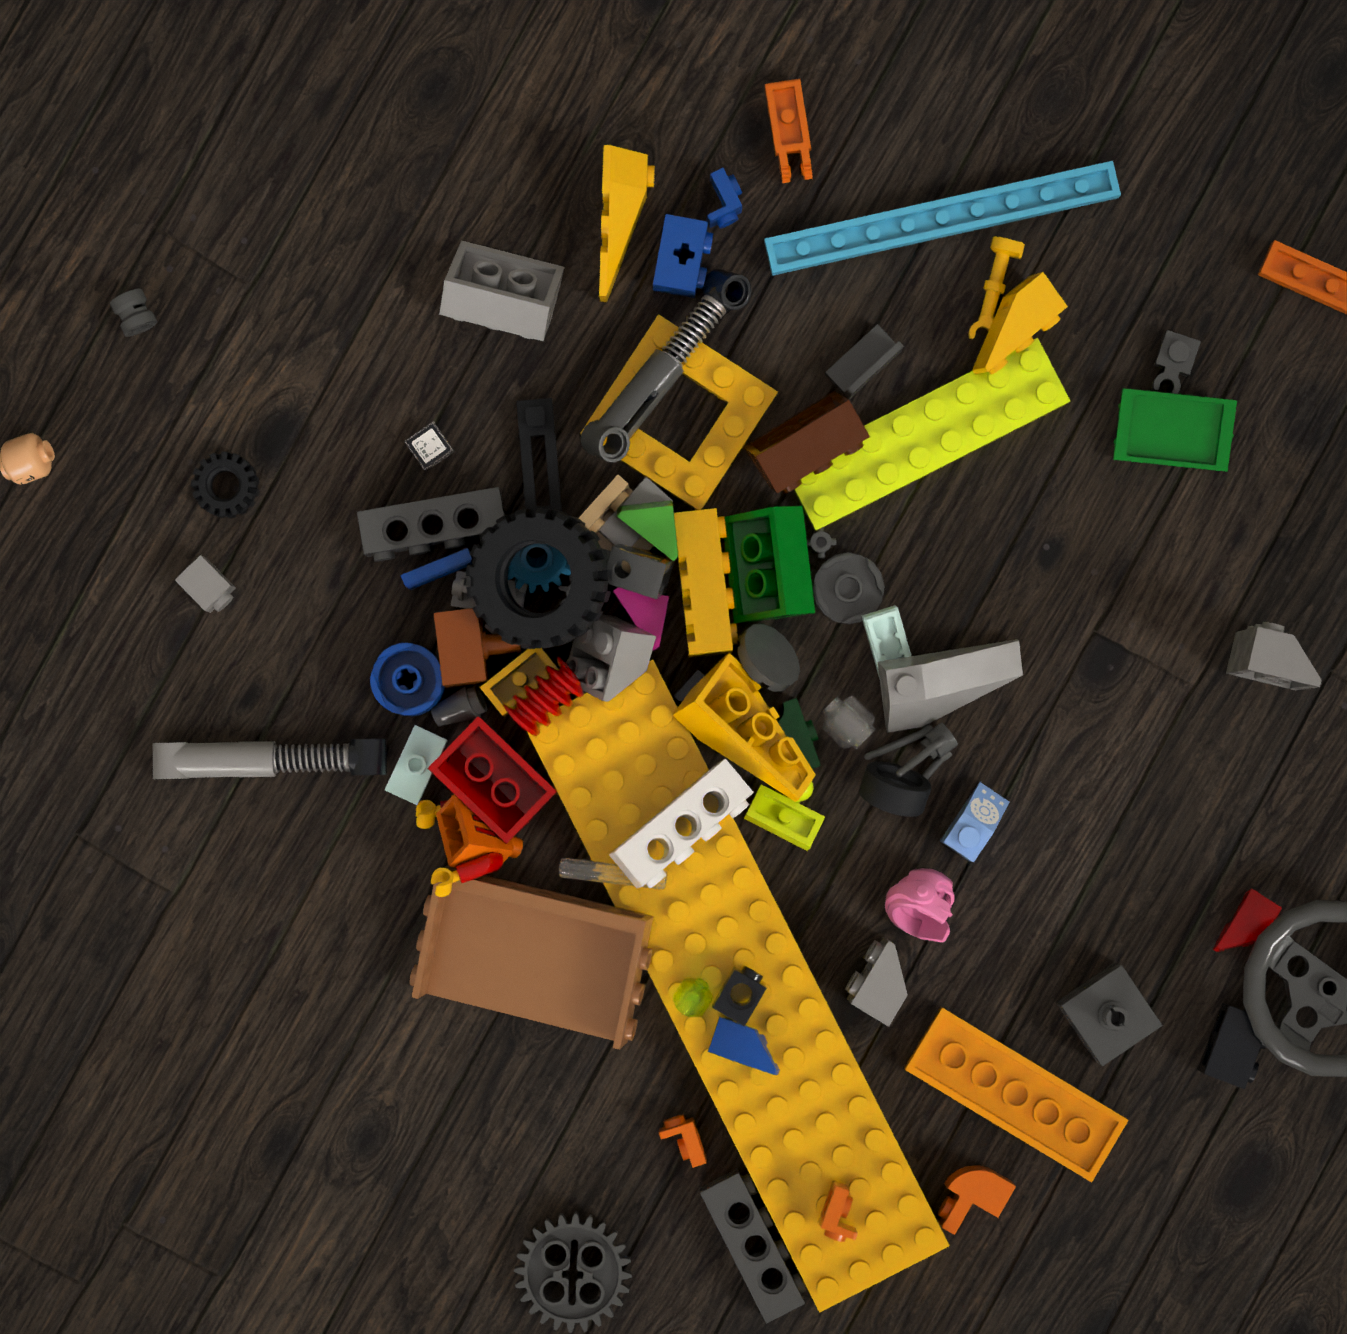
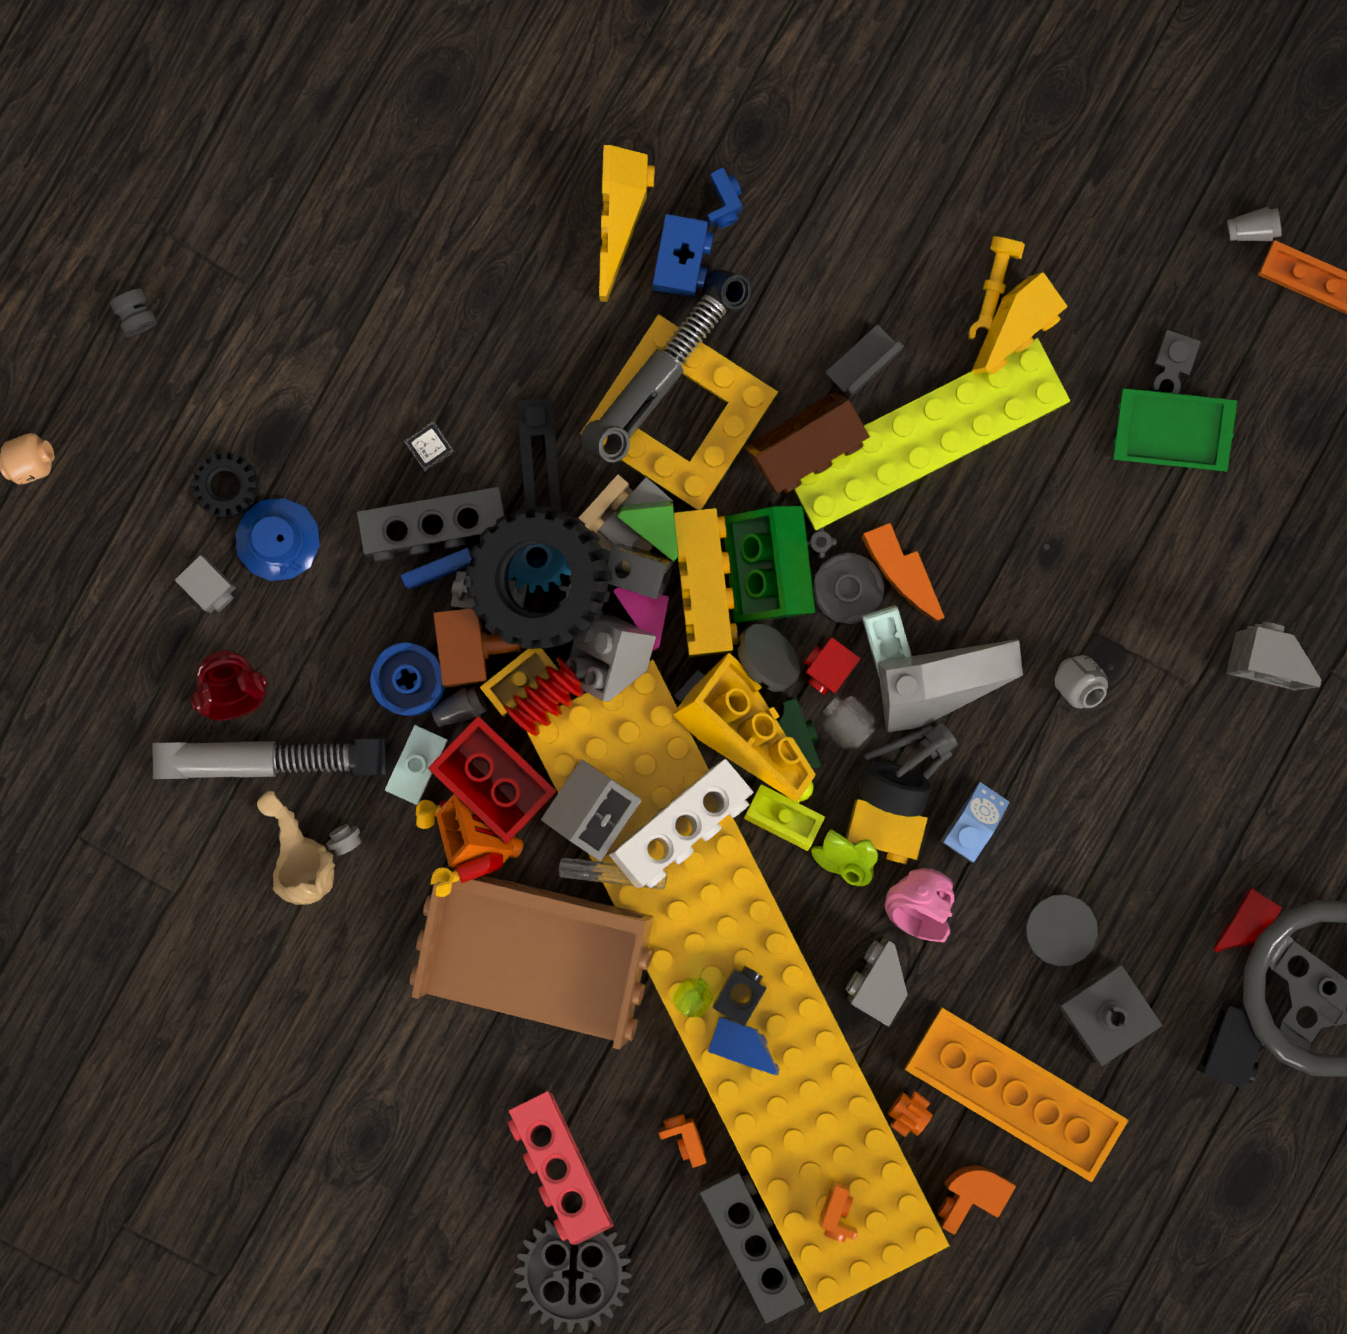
light grey slope [439,240,565,341] -> none
orange hinge [764,79,813,183] -> none
medium azure plate [764,161,1121,276] -> none
none -> dark red helmet [191,650,268,721]
none -> blue hat [235,498,320,581]
none -> tan hair [257,791,335,905]
none -> light grey plate [326,824,362,856]
none -> coral brick [508,1091,614,1245]
none -> light grey slope [541,759,642,861]
none -> red brick [804,637,861,695]
none -> lime plate [811,829,878,886]
none -> yellow brick [845,799,928,865]
none -> orange slope [861,523,945,622]
none -> orange gear [887,1091,933,1137]
none -> dark grey tile [1025,894,1098,966]
none -> light grey head [1054,655,1108,709]
none -> light grey cone [1227,206,1281,242]

